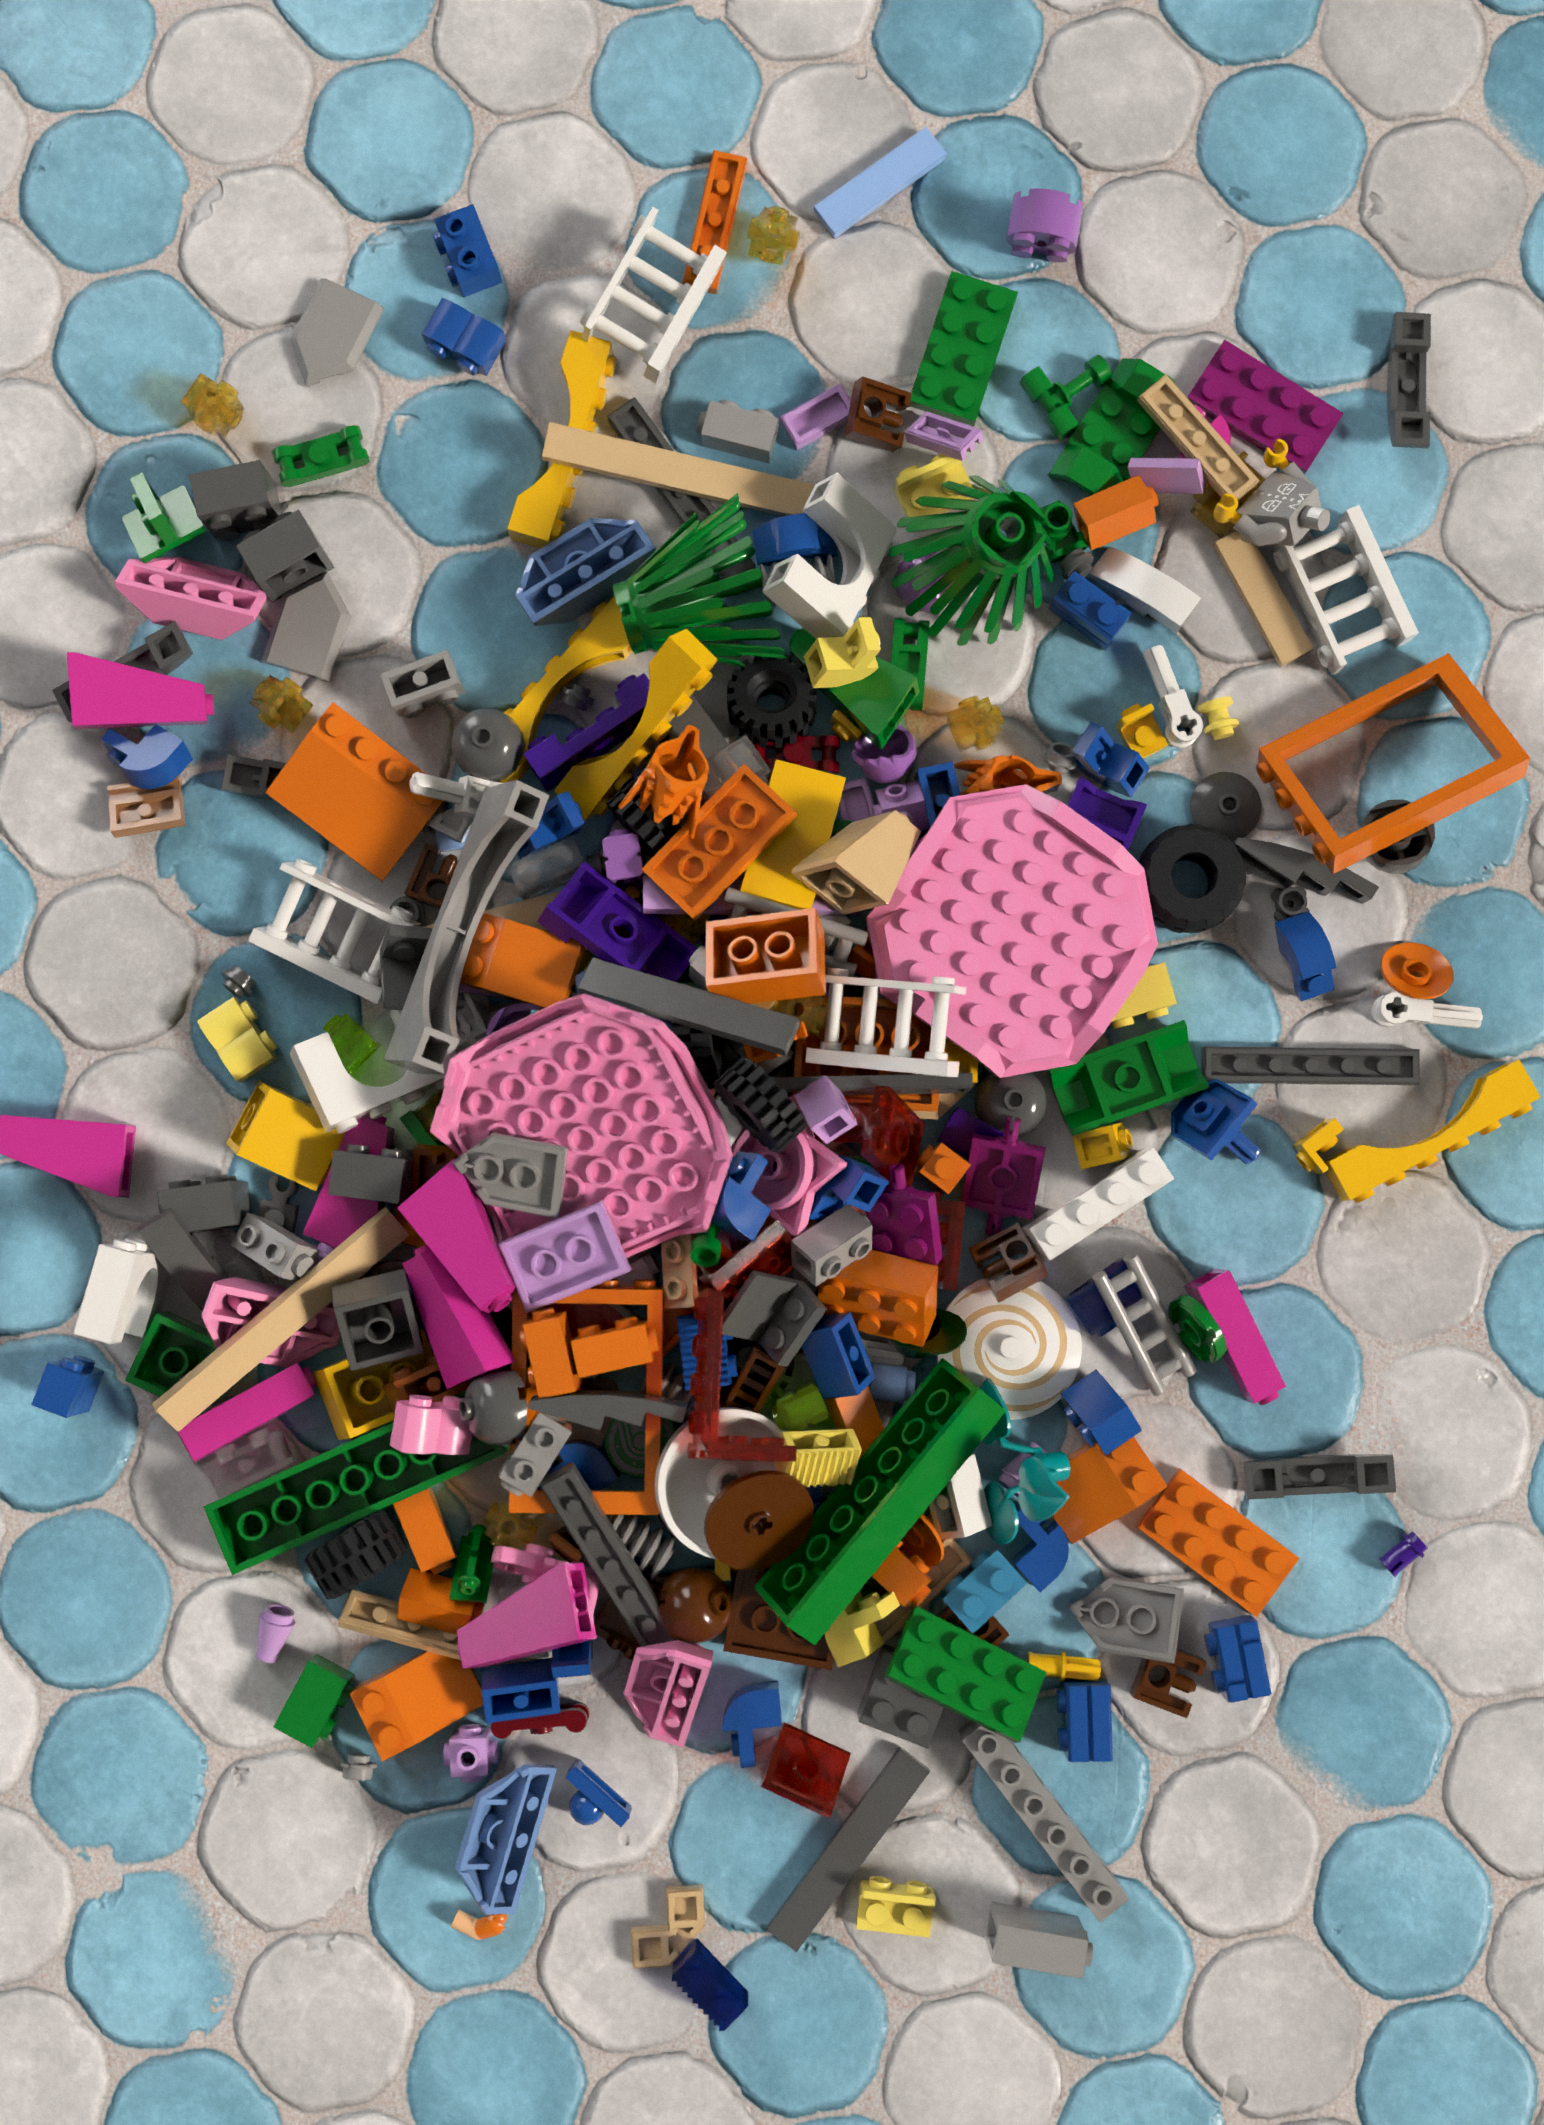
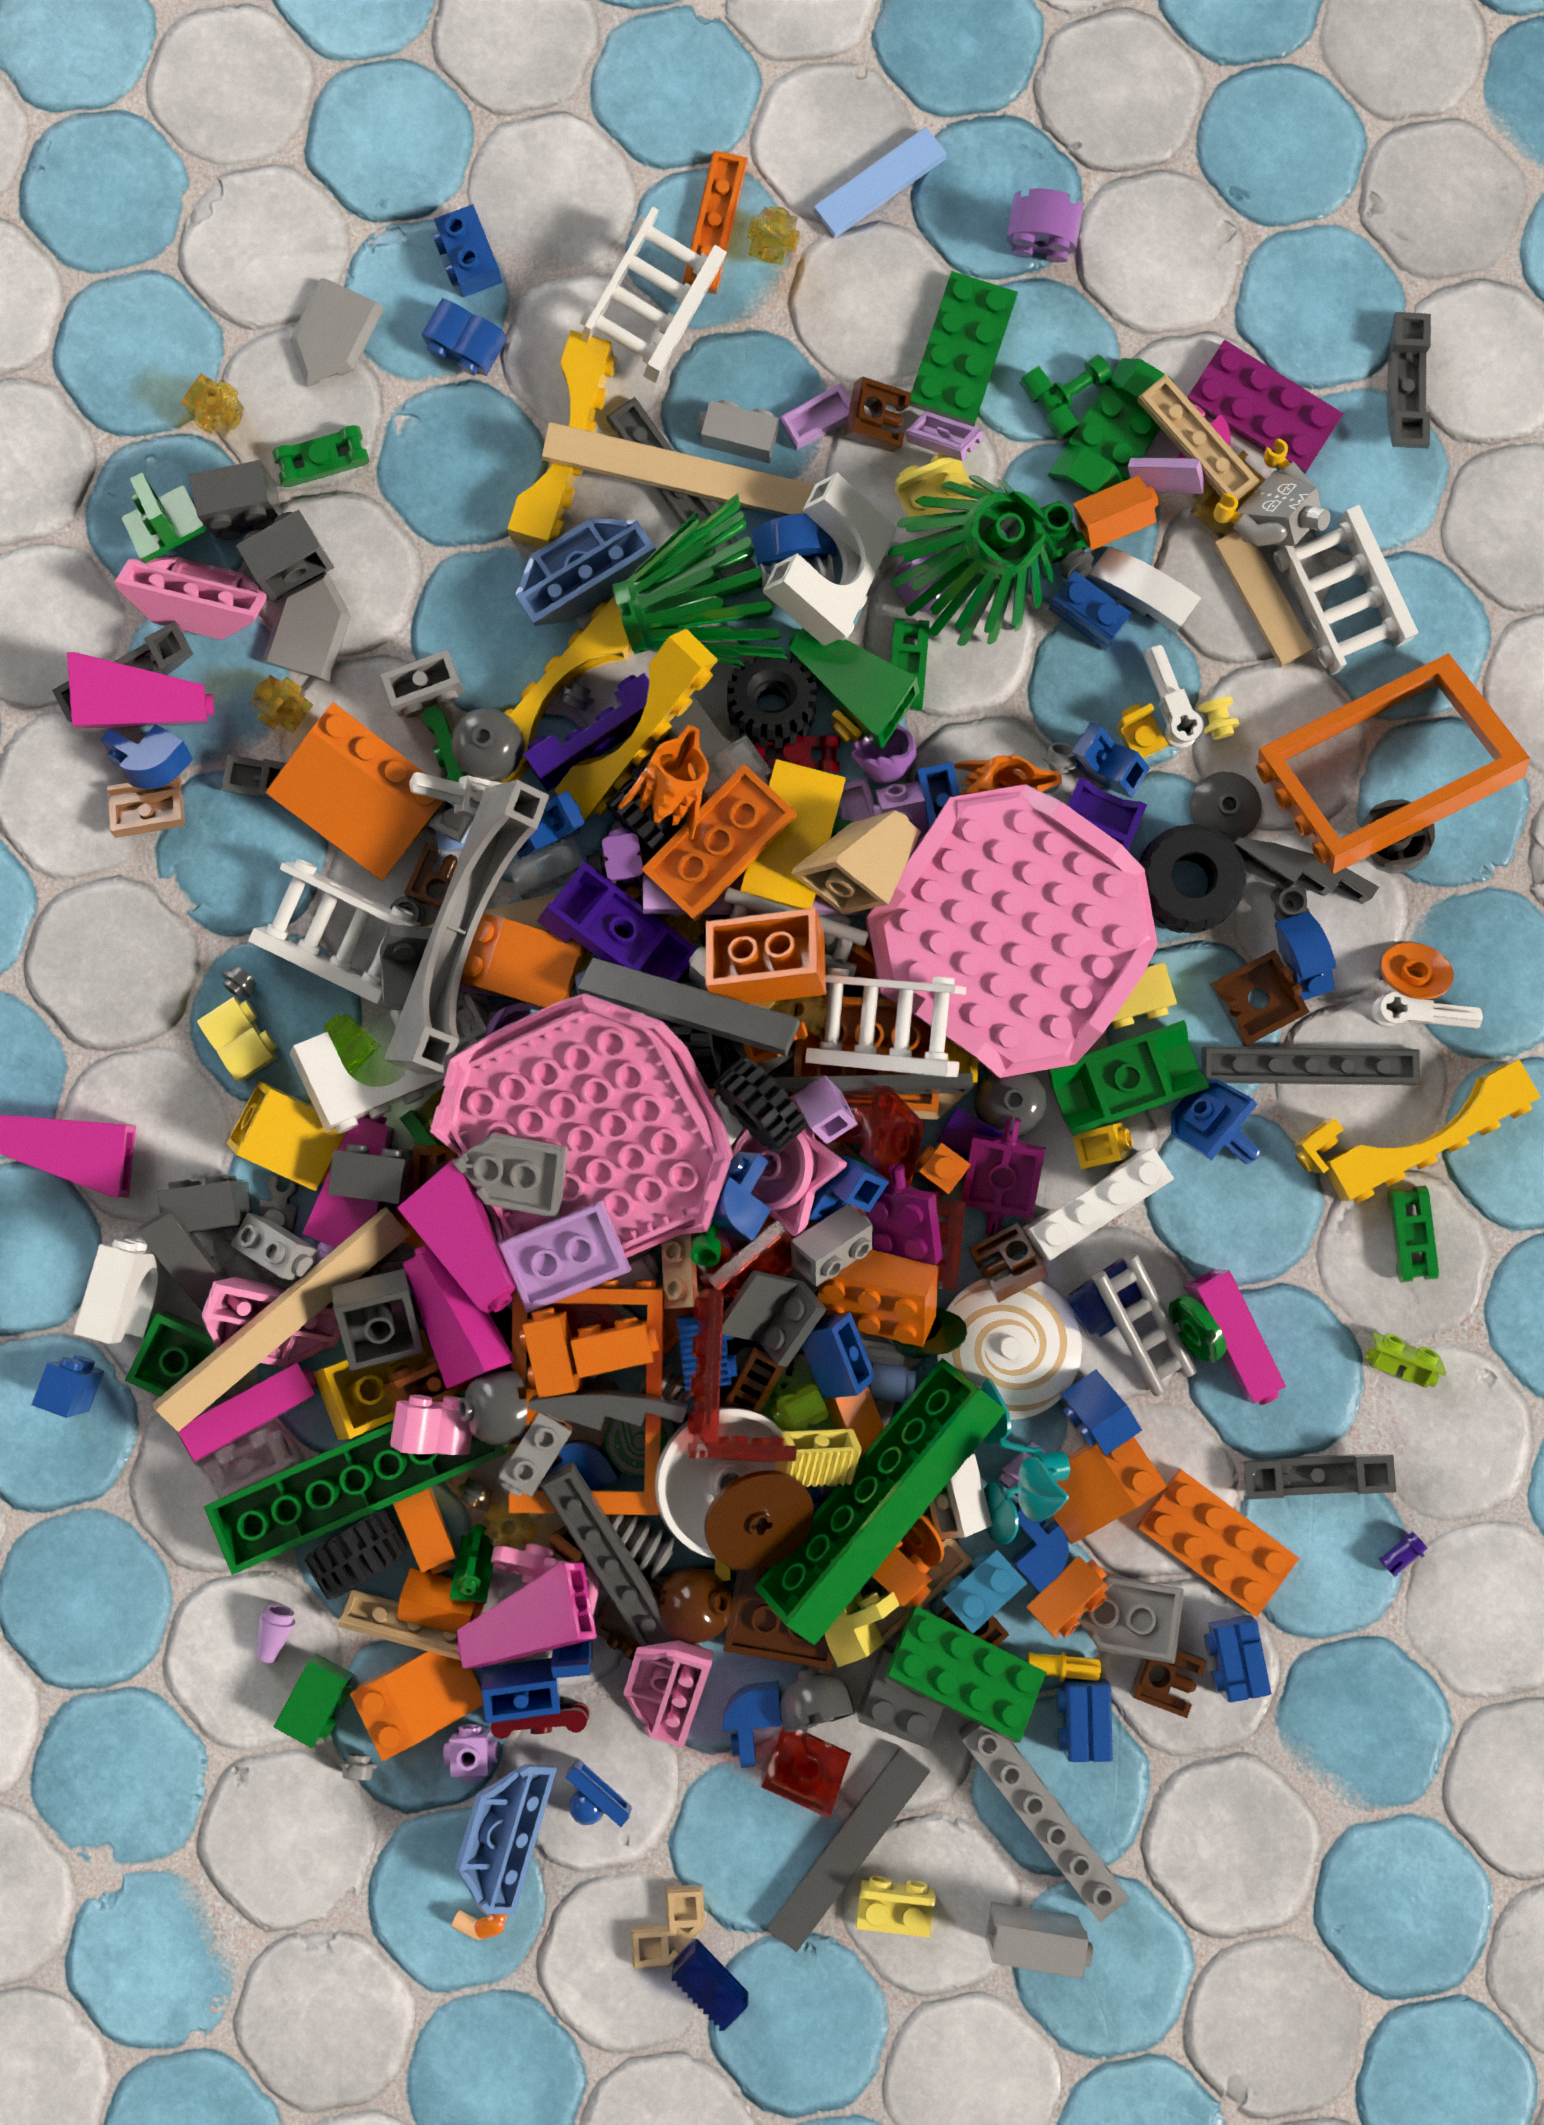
light yellow brick [804,617,881,688] -> none
clear yellow brick [946,696,1004,752] -> none
none -> green plate [422,706,466,782]
none -> dark grey plate [457,1477,493,1510]
none -> dark grey cylinder [780,1668,855,1733]
none -> orange brick [1026,1556,1108,1640]
none -> reddish brown piece [1209,949,1310,1047]
none -> lime hinge [1365,1331,1446,1388]
none -> green plate [1387,1185,1439,1283]

